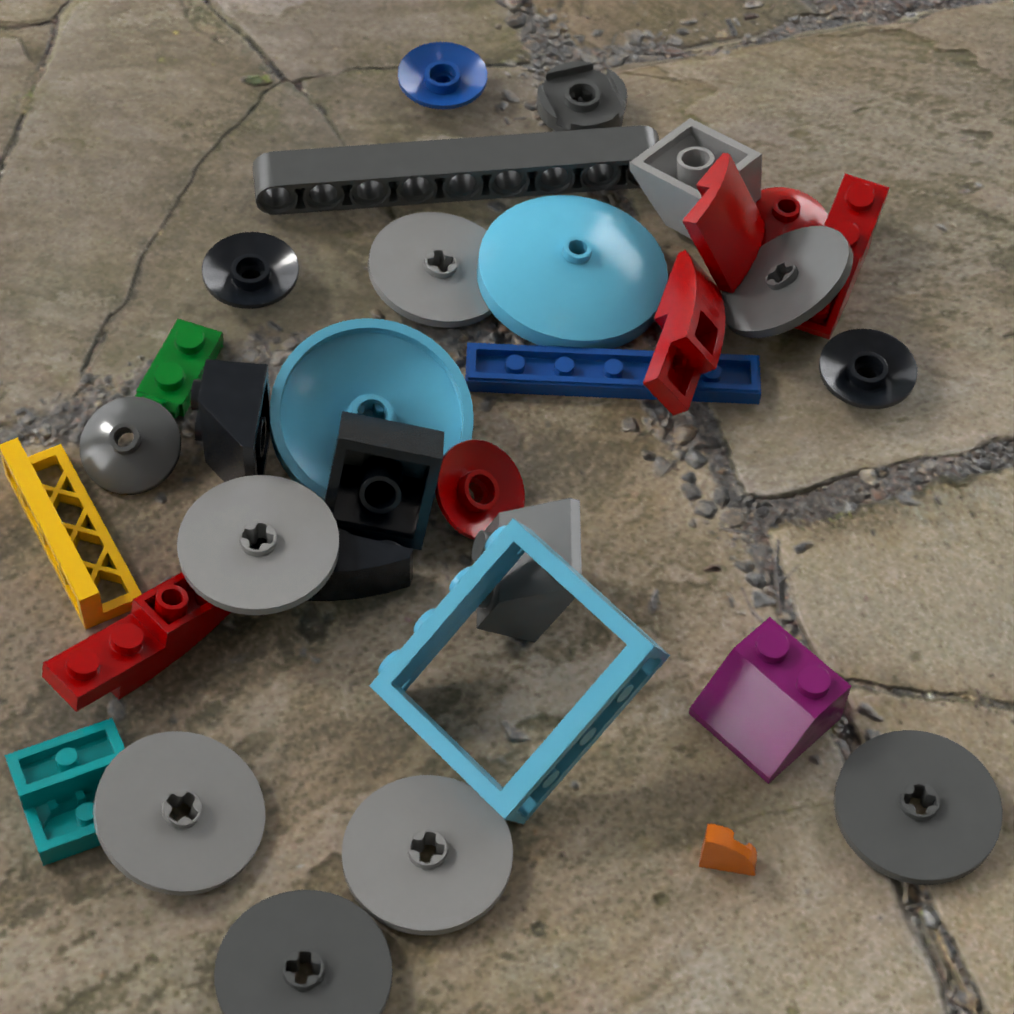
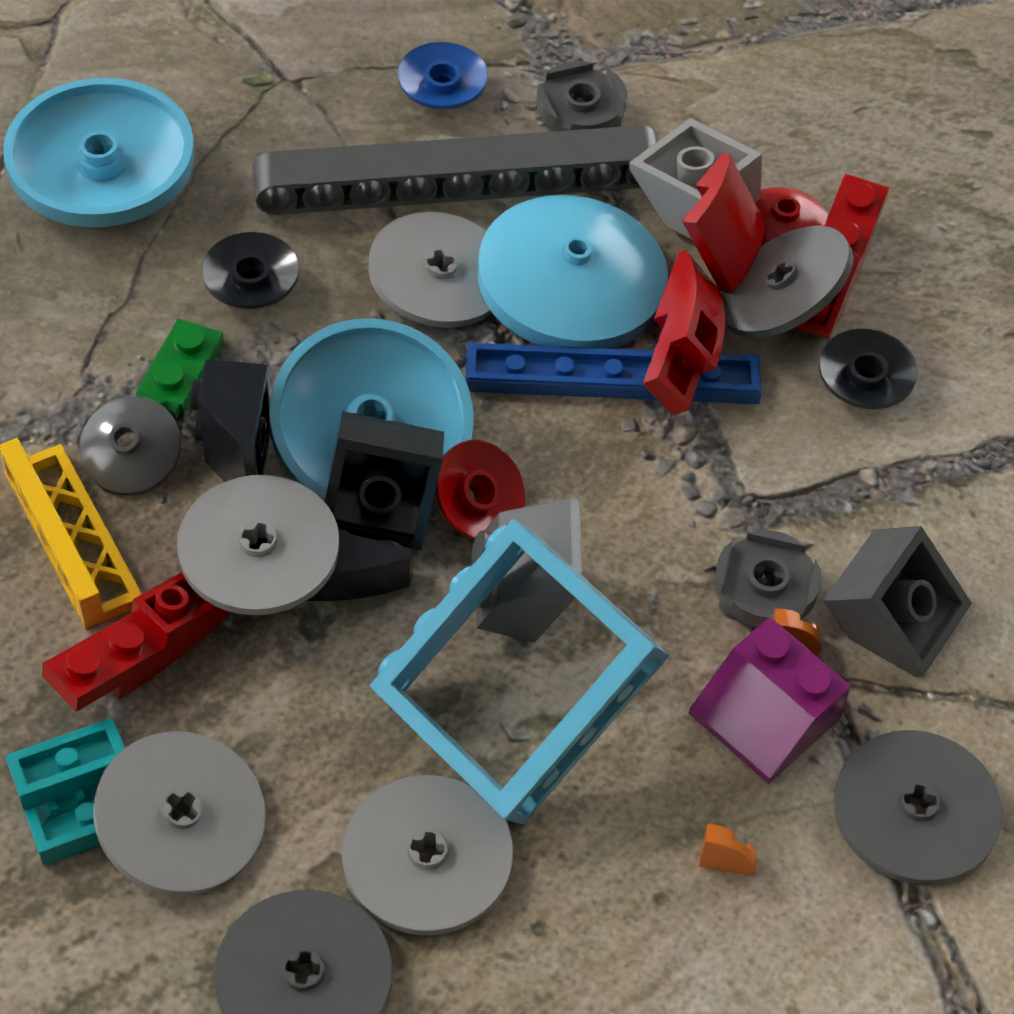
none -> medium azure dish [3,78,195,228]
none -> dark grey plate [714,530,822,628]
none -> orange tile [772,608,822,654]
none -> dark grey slope [823,526,972,677]

